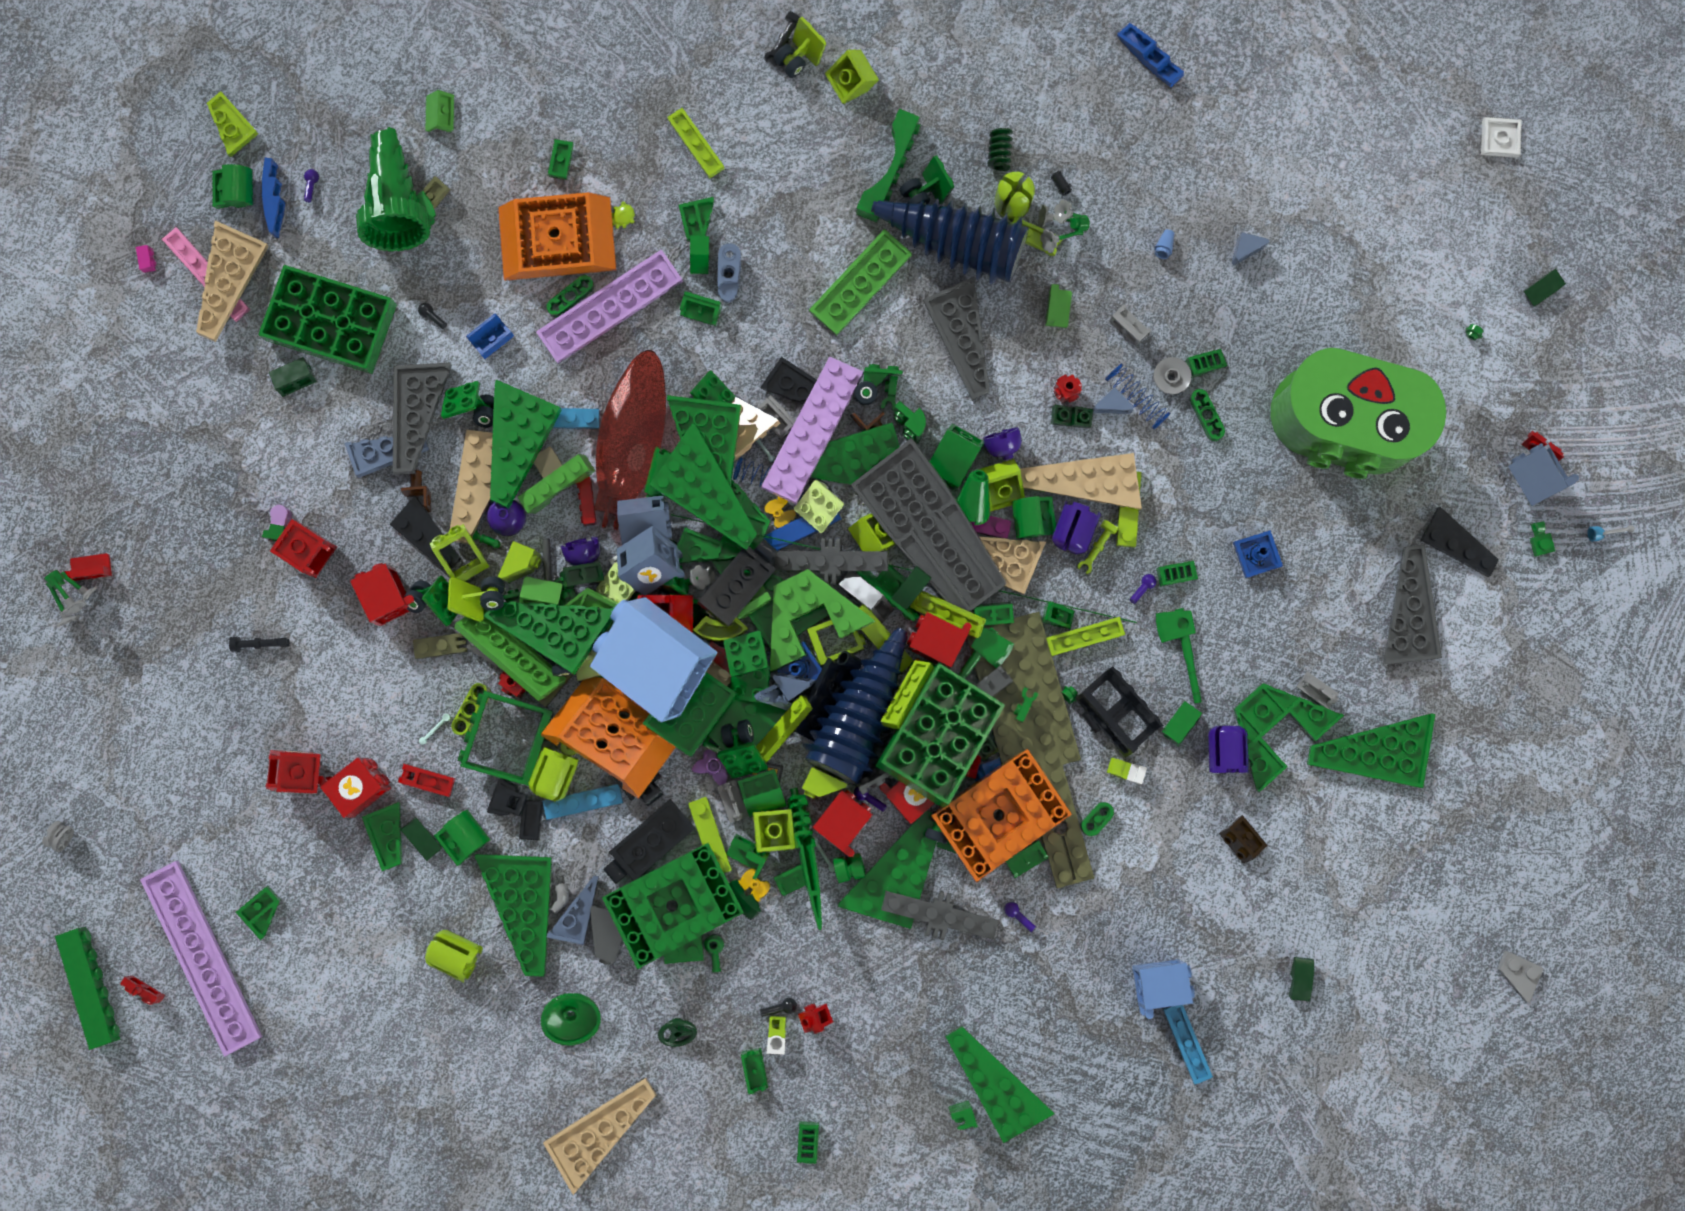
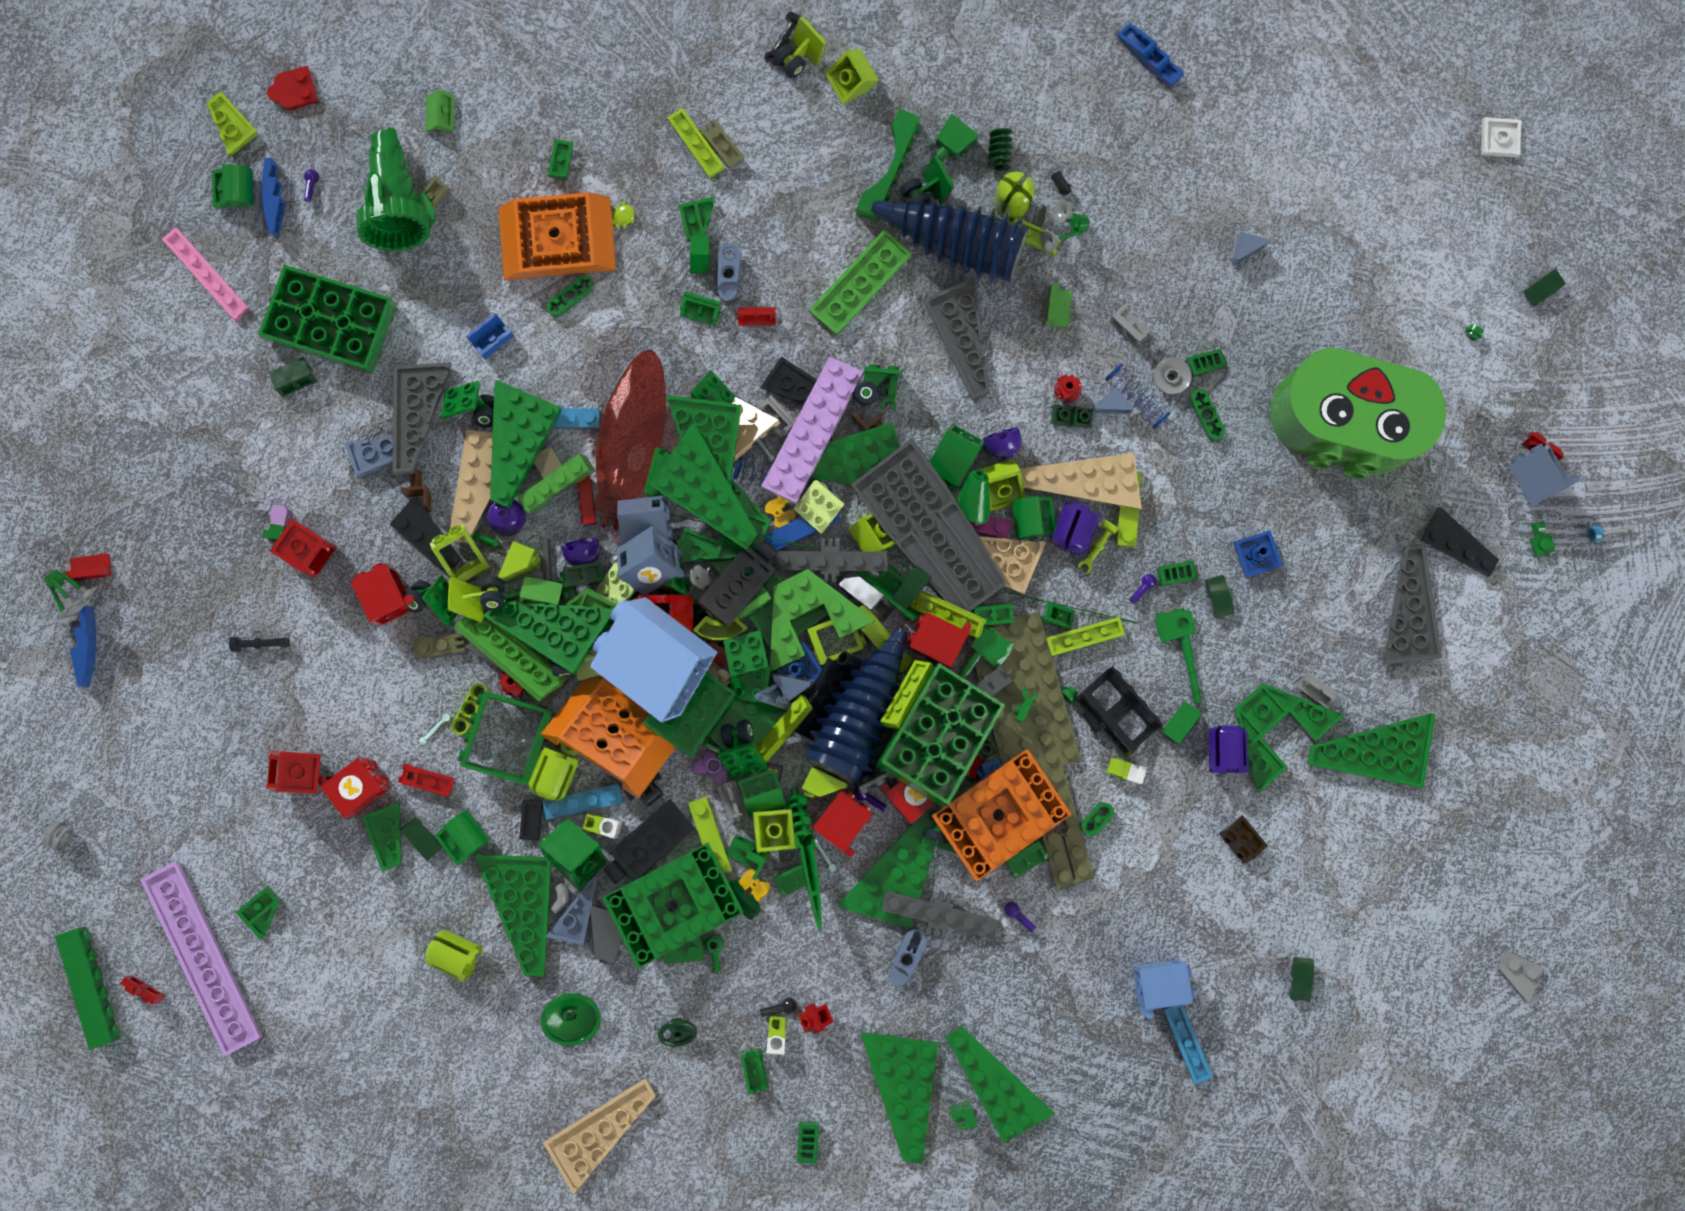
dark pink piece [136,245,156,273] -> none
tan wing [196,221,268,342] -> none
black bar [418,303,447,329] -> none
black piece [487,778,528,816] -> none
lavender plate [536,249,683,364] -> none
green wheel [833,853,866,883] -> none
green brick [893,401,926,444] -> none
medium blue cone [1154,229,1175,259] -> none
none -> blue slope [70,606,96,687]
none -> red plate [267,65,319,110]
none -> green slope [539,818,607,890]
none -> leg [583,814,623,839]
none -> olive hinge [699,119,744,170]
none -> red hinge [738,307,776,326]
none -> green wing [861,1032,938,1164]
none -> sand blue piece [888,929,927,987]
none -> green torso [935,114,979,162]
none -> dark green slope [1205,575,1235,619]

